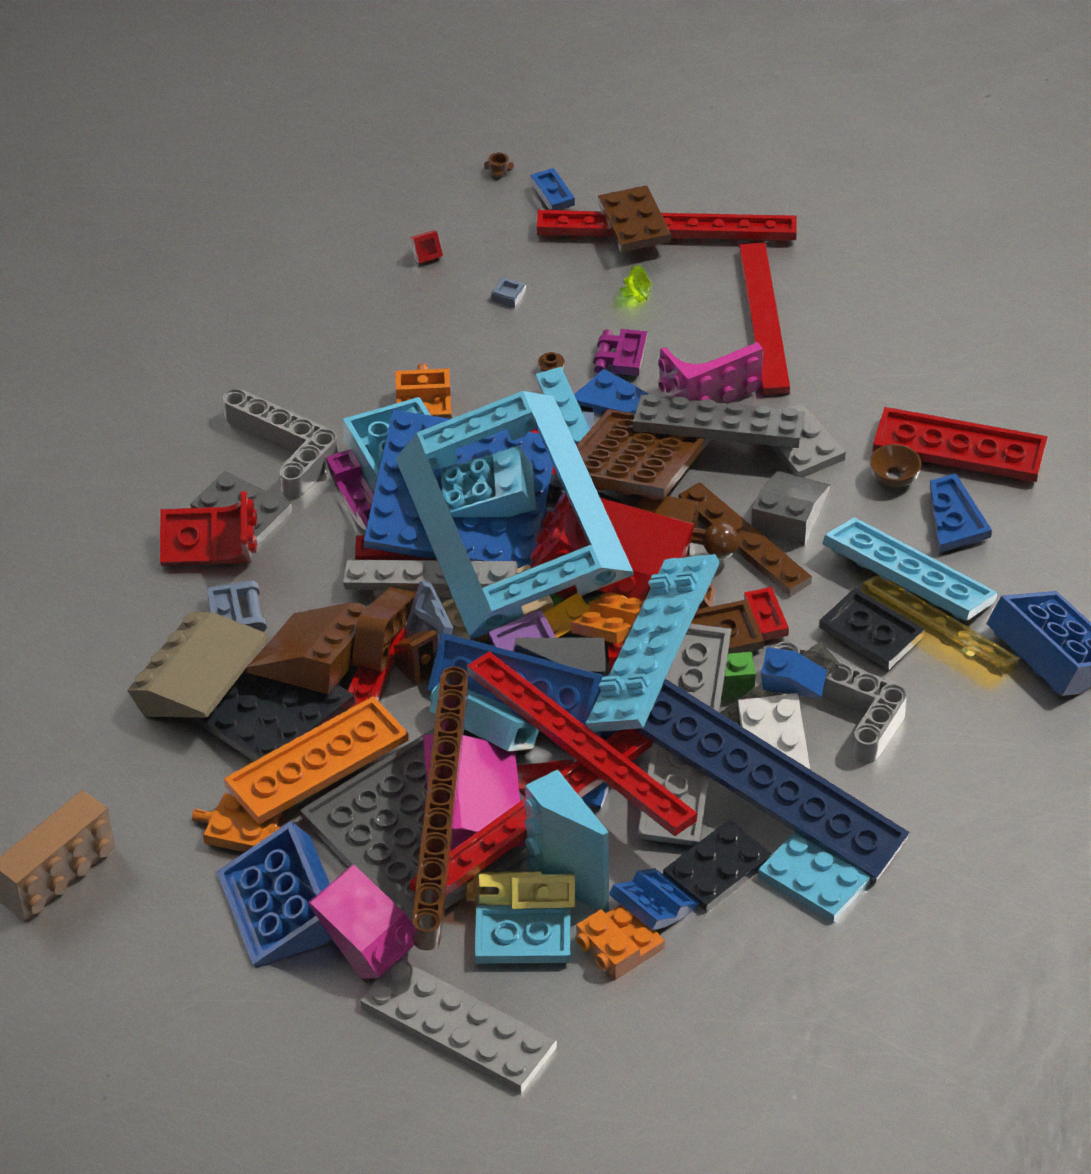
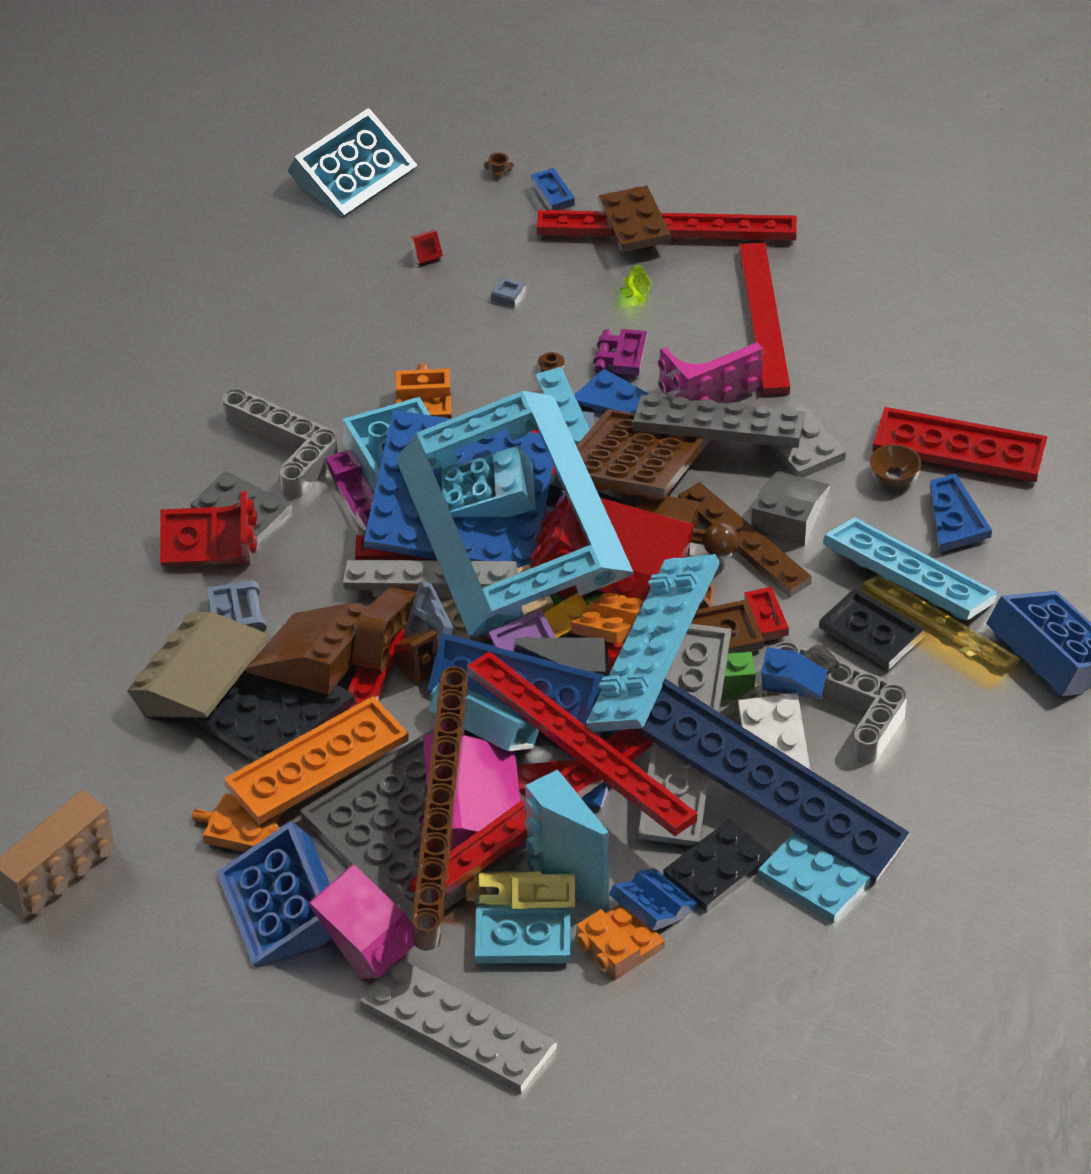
none -> medium azure slope [287,109,417,217]

